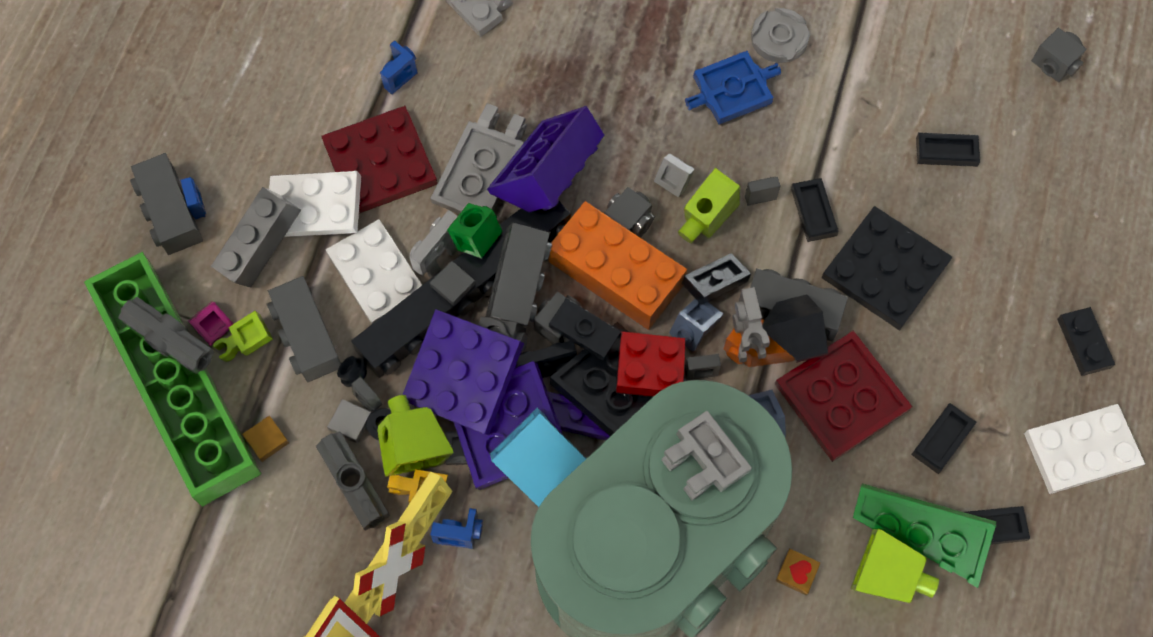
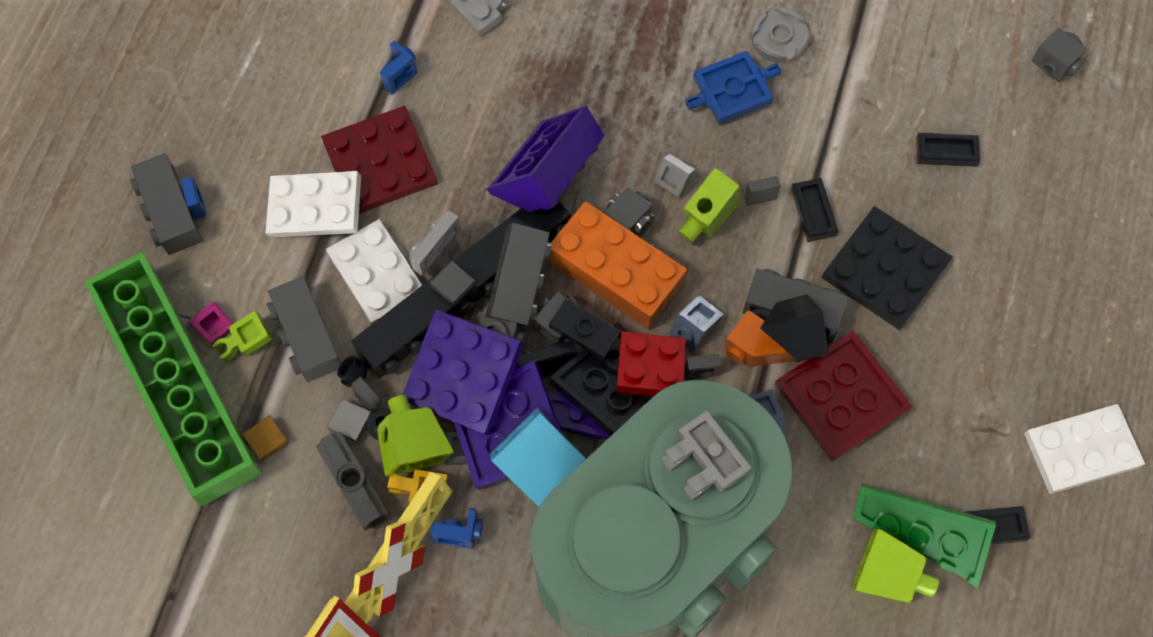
dark grey piece [118,297,214,374] -> none
dark grey brick [211,187,301,288] -> none
light grey tile [430,103,527,214] -> none
green brick [447,203,503,258] -> none
black plate [682,253,751,305] -> none
light grey plate [732,287,770,363] -> none
pearl gold tile [775,548,820,595] -> none
black tile [911,403,977,474] -> none
black plate [1057,307,1115,376] -> none

